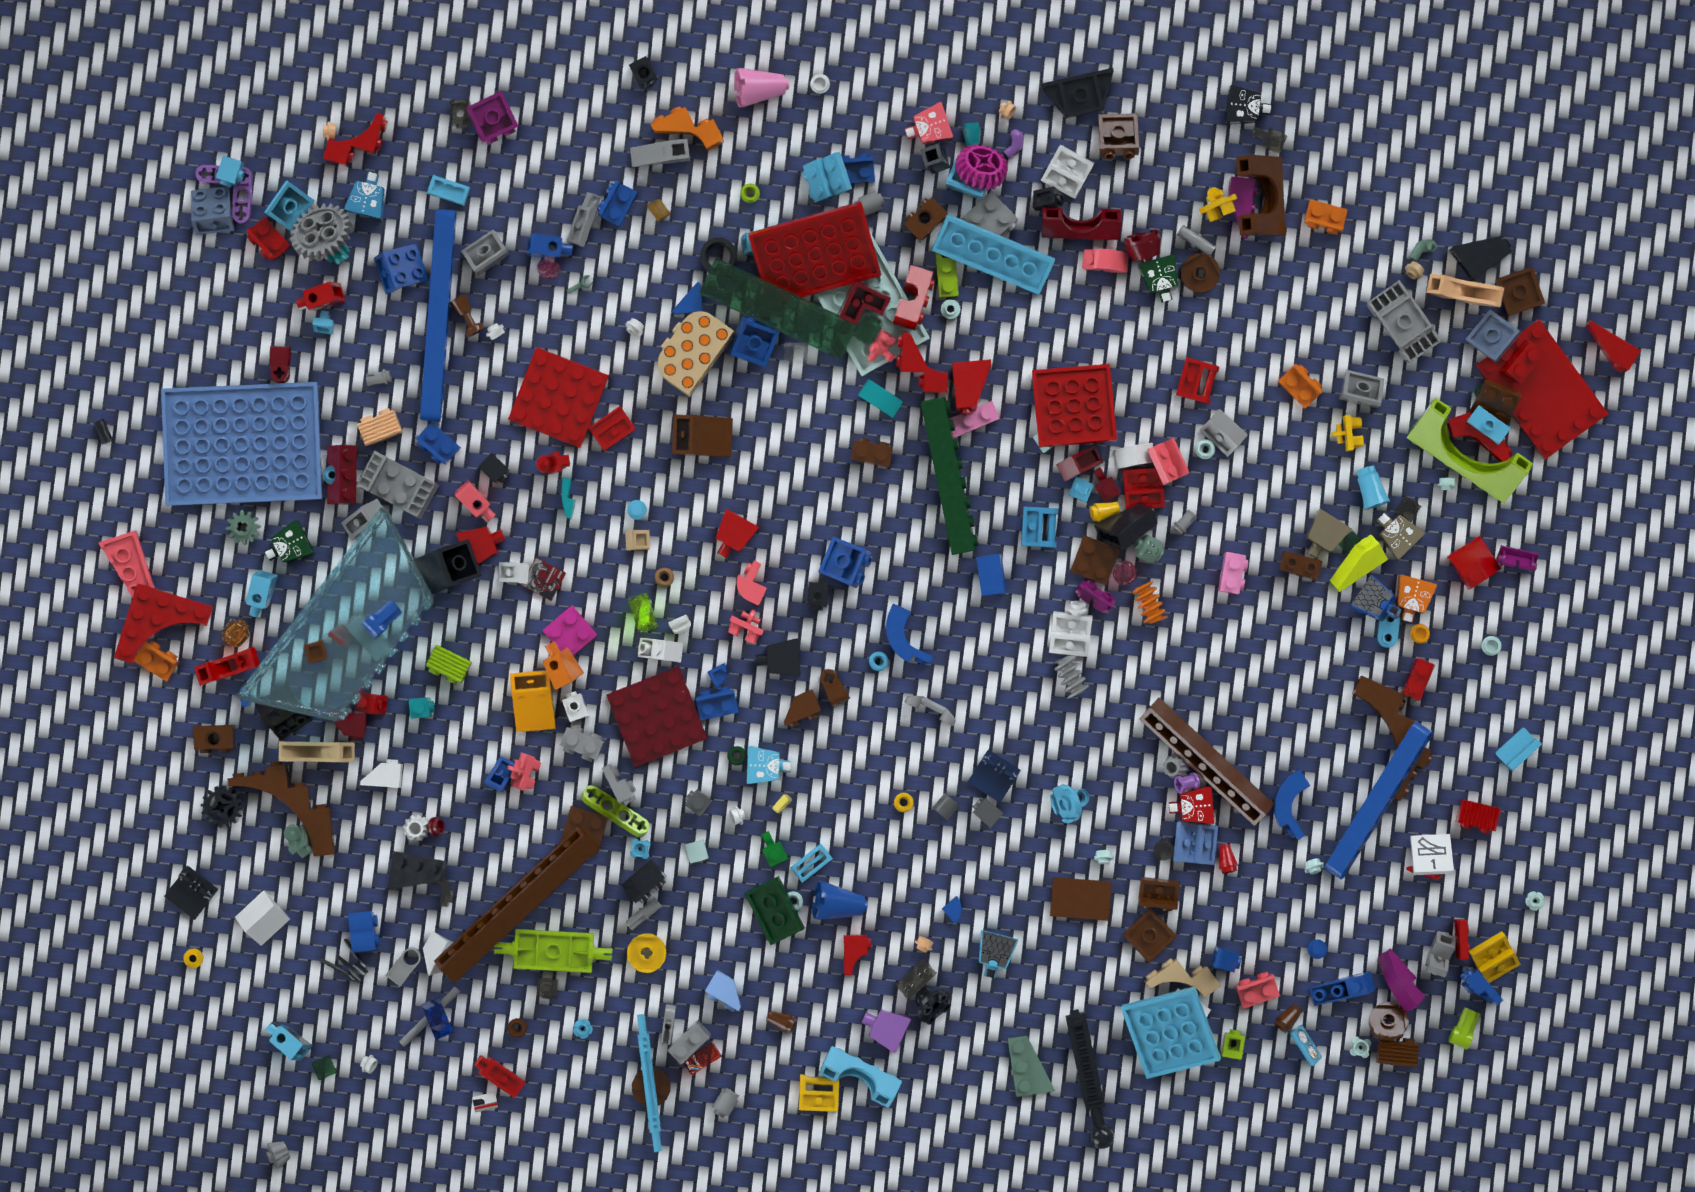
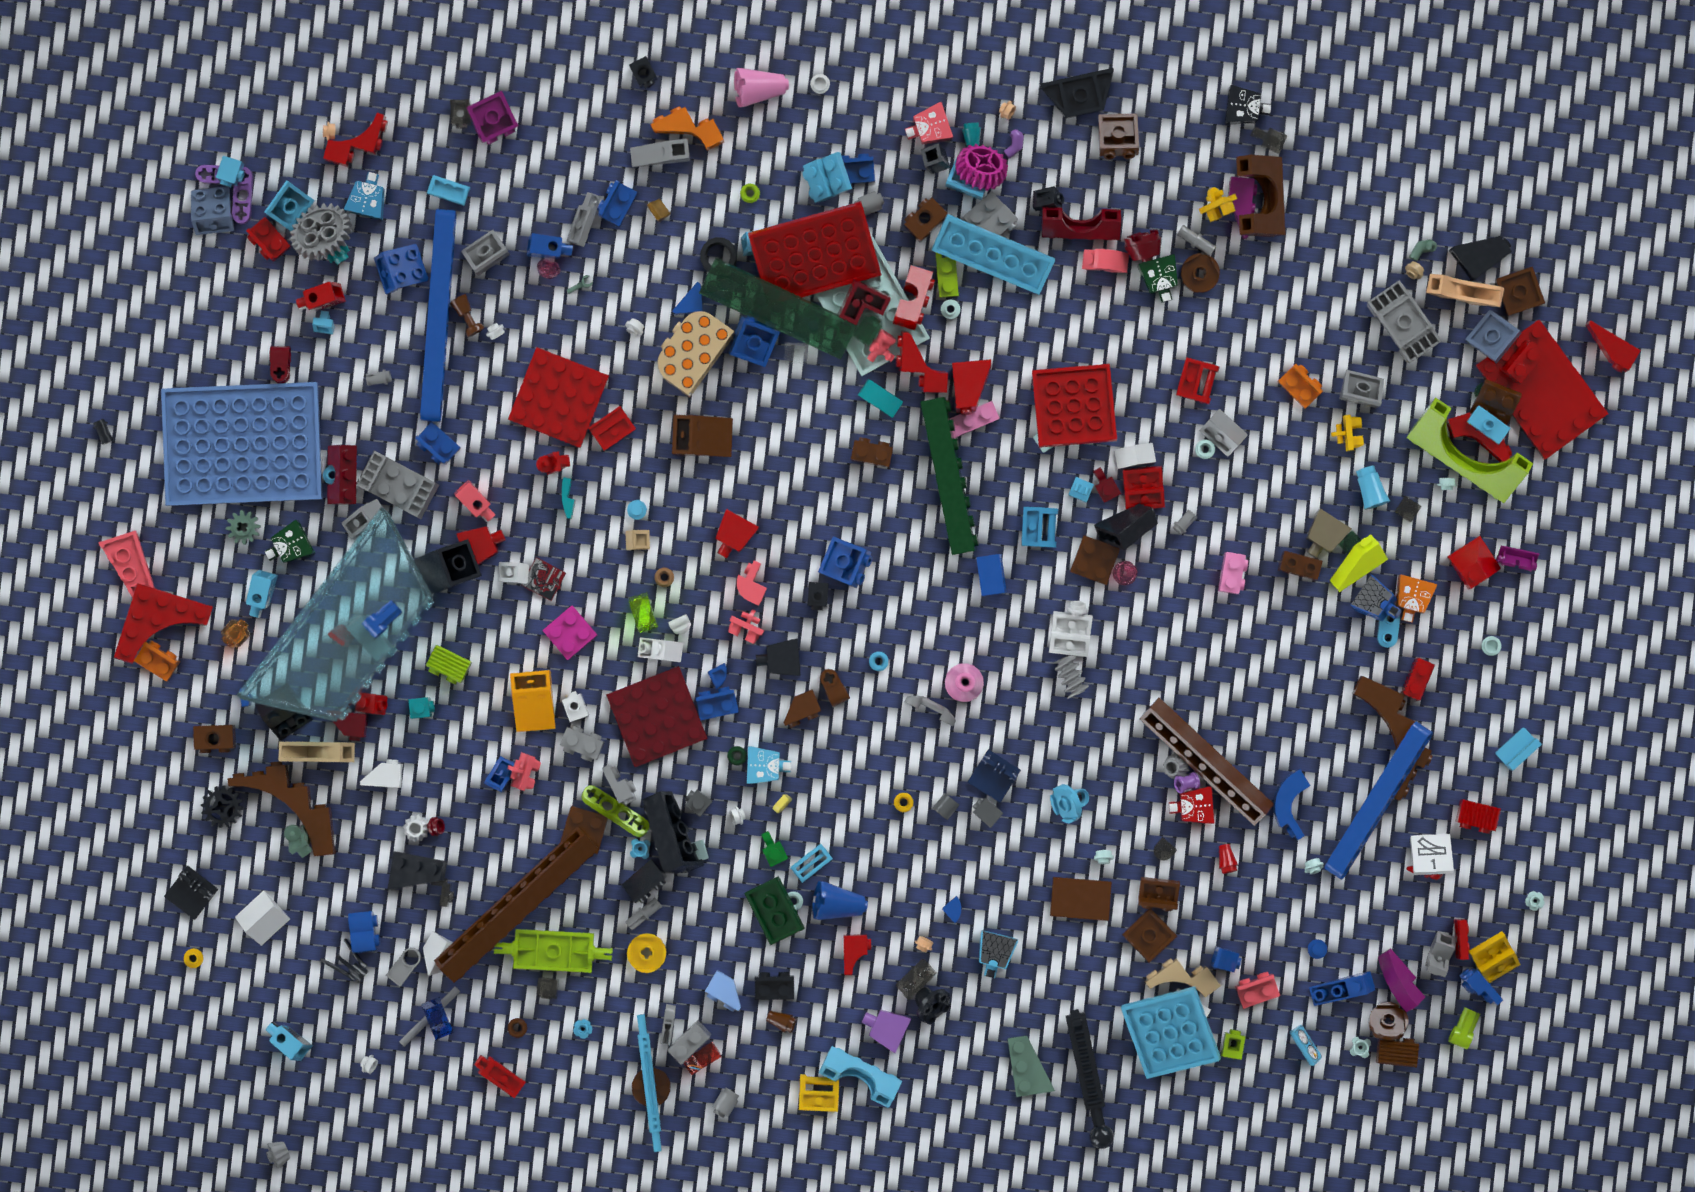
red arch [194,647,261,686] -> none
reddish brown plate [303,640,329,664] -> none
clear green plate [311,1054,337,1081] -> none
light nougat brick [357,408,404,447] -> none
sticker [472,1092,498,1112] -> none
black brick [478,453,510,484] -> none
orange torso [543,641,584,690] -> none
blue arch [886,603,933,666] -> none
white slope [1041,144,1094,199] -> none
dark red slope [1056,445,1104,481] -> none
magenta hinge [1075,579,1116,614] -> none
yellow cone [1089,502,1120,522] -> none
orange piece [1132,581,1168,624] -> none
sand green head [1134,535,1164,564] -> none
coral bracket [1147,438,1189,485] -> none
medium blue slope [1173,822,1218,865] -> none
reddish brown cone [1274,1004,1303,1033] -> none
orange bracket [1303,199,1348,235] -> none
dark tan torso [1377,512,1425,560] -> none
light orange plate [1410,624,1430,643] -> none
none -> black wedge [642,791,704,873]
none -> black bracket [755,972,794,1000]
none -> bright pink cone [945,663,984,702]

